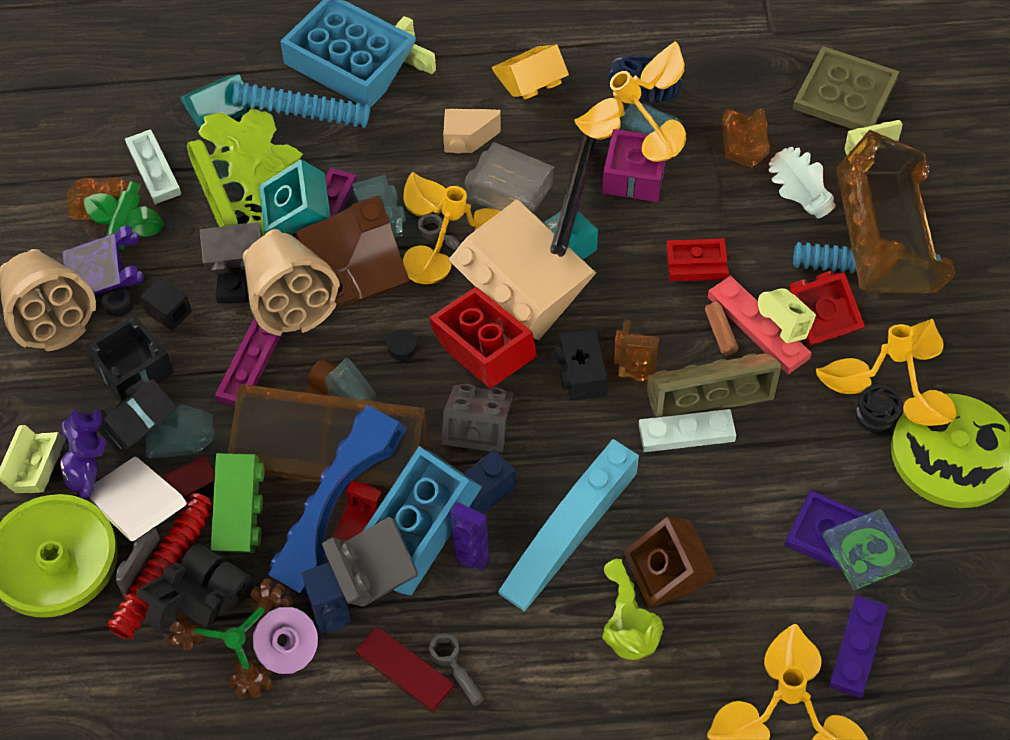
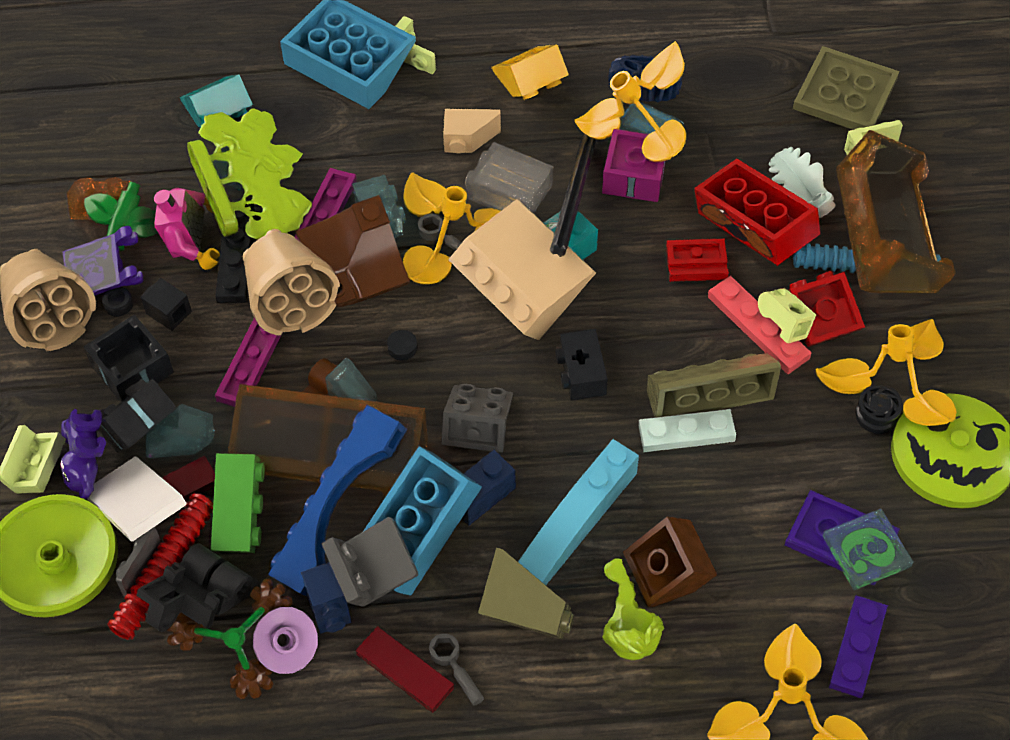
light aqua plate [125,129,181,204] -> none
flat silver brick [200,222,263,274] -> none
dark azure piece [232,81,370,128] -> none
teal slope [259,159,331,234] -> none
red bracket [331,480,382,541] -> none
red brick [429,287,537,389] -> none
dark purple plate [451,502,489,570] -> none
clear orange bracket [614,319,659,381] -> none
nougat axle [705,301,738,356] -> none
clear orange bracket [722,108,770,167] -> none
none -> dark pink torso [154,188,220,270]
none -> olive slope [478,548,574,639]
none -> red brick [694,158,820,266]

